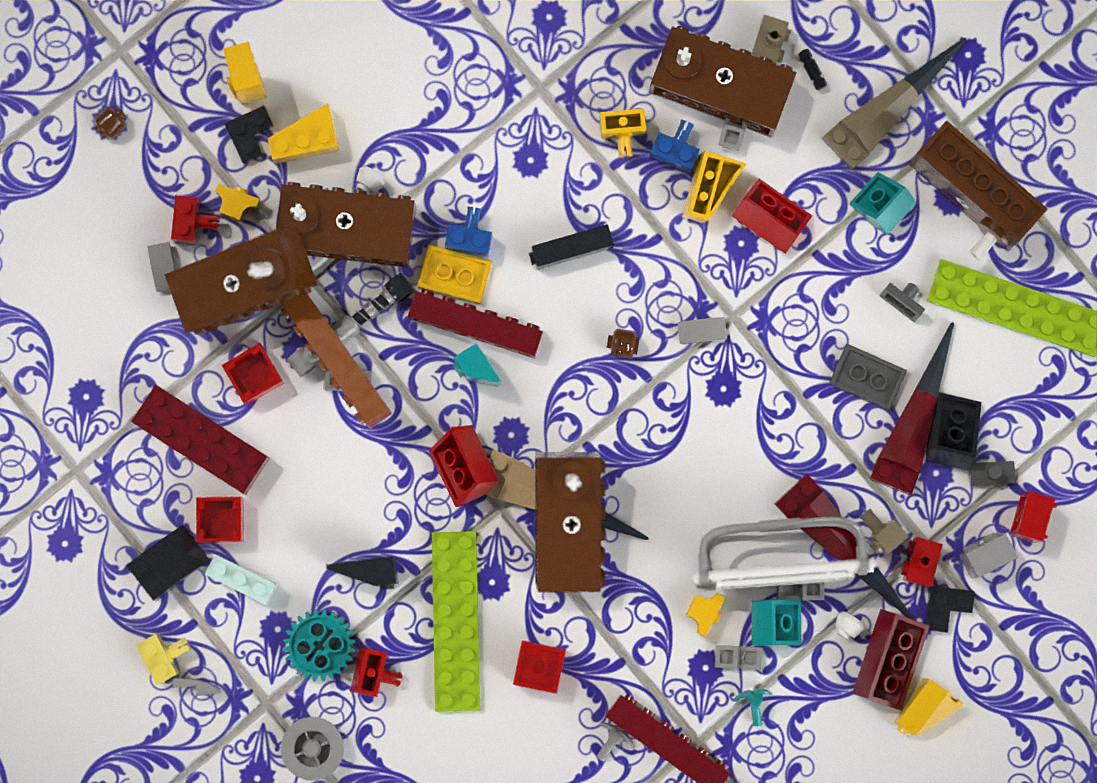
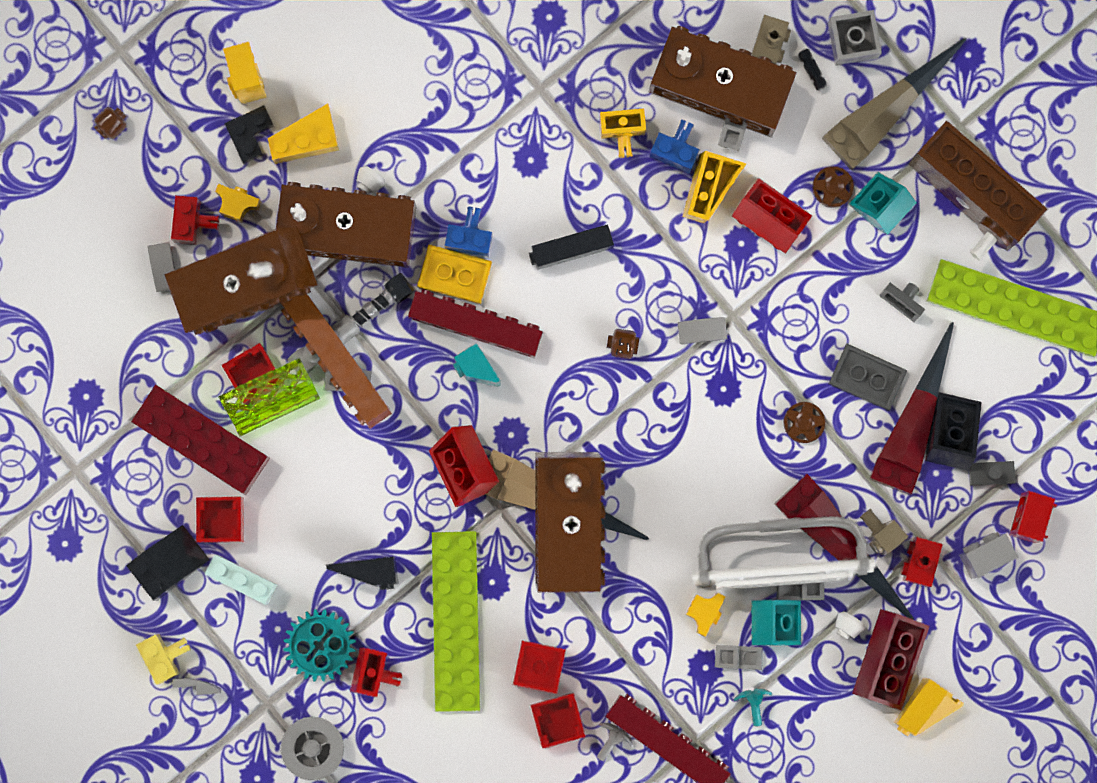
black plate [925,586,975,633] -> none
none -> clear neon green fence [218,358,320,436]
none -> red container [530,693,586,749]
none -> reddish brown wheel [783,402,825,443]
none -> reddish brown wheel [812,166,854,208]
none -> light grey brick [828,10,882,66]

